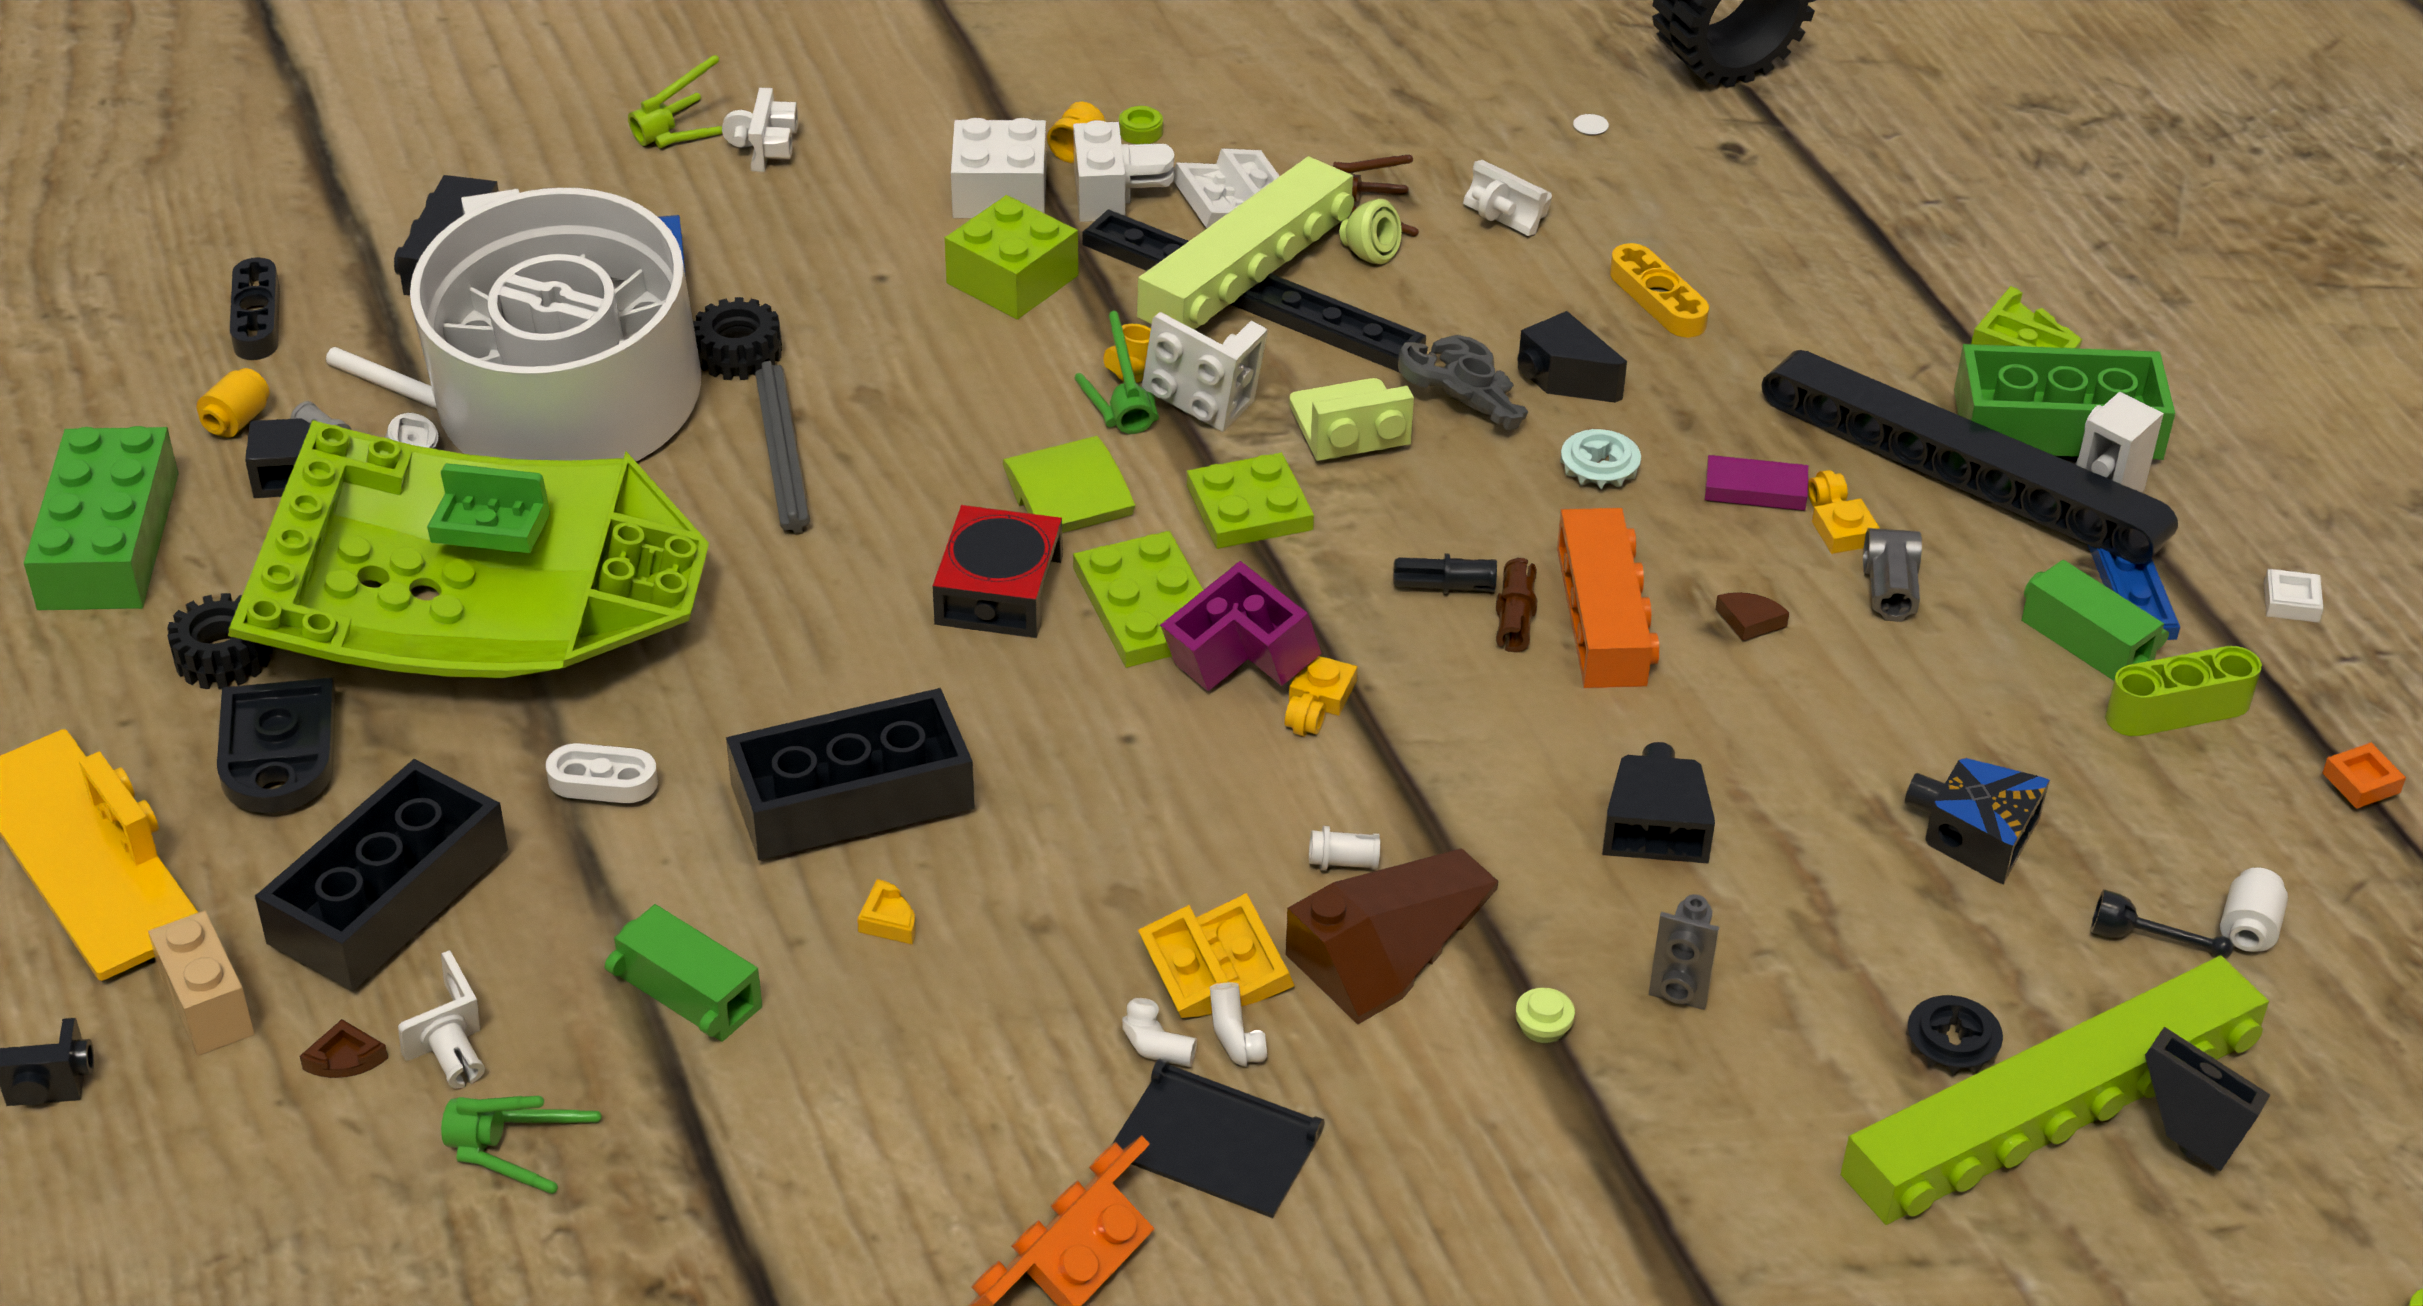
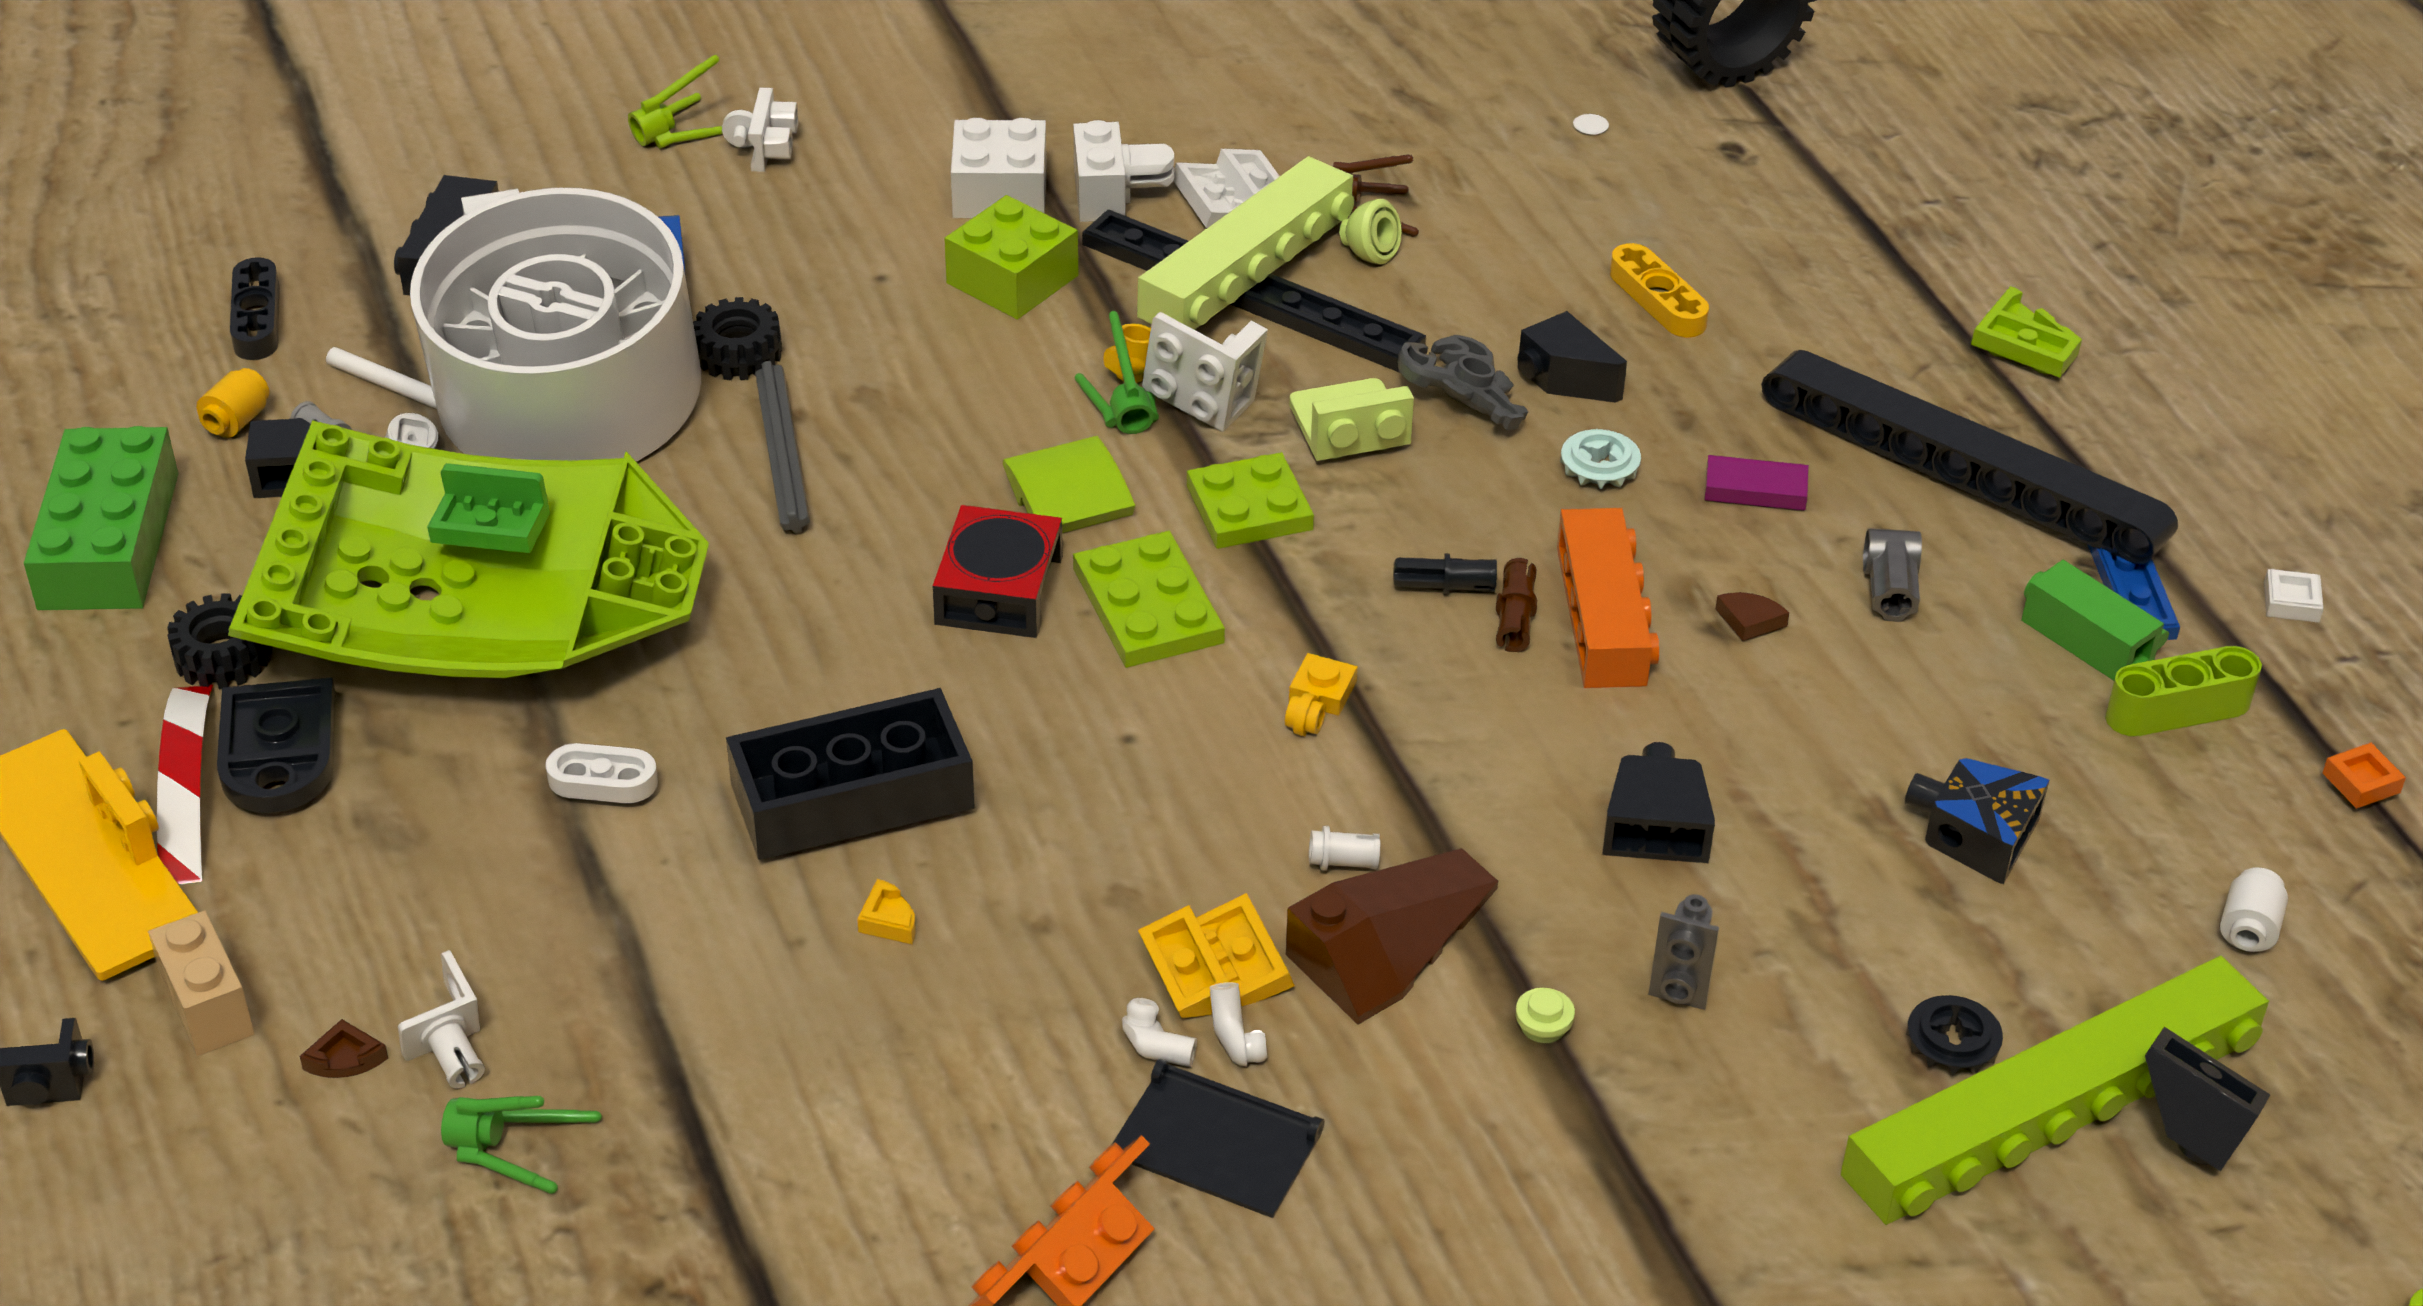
black brick [255,759,508,991] -> none
bright green brick [604,904,762,1042] -> none
yellow wheel [1047,101,1106,163] -> none
lime tile [1119,106,1163,145] -> none
magenta brick [1160,561,1322,691] -> none
white hips [1463,160,1552,236] -> none
yellow plate [1808,470,1880,554] -> none
bright green brick [1954,344,2175,460] -> none
white brick [2076,392,2164,493] -> none
black hinge [2090,889,2233,958] -> none
none -> sticker [157,684,214,884]

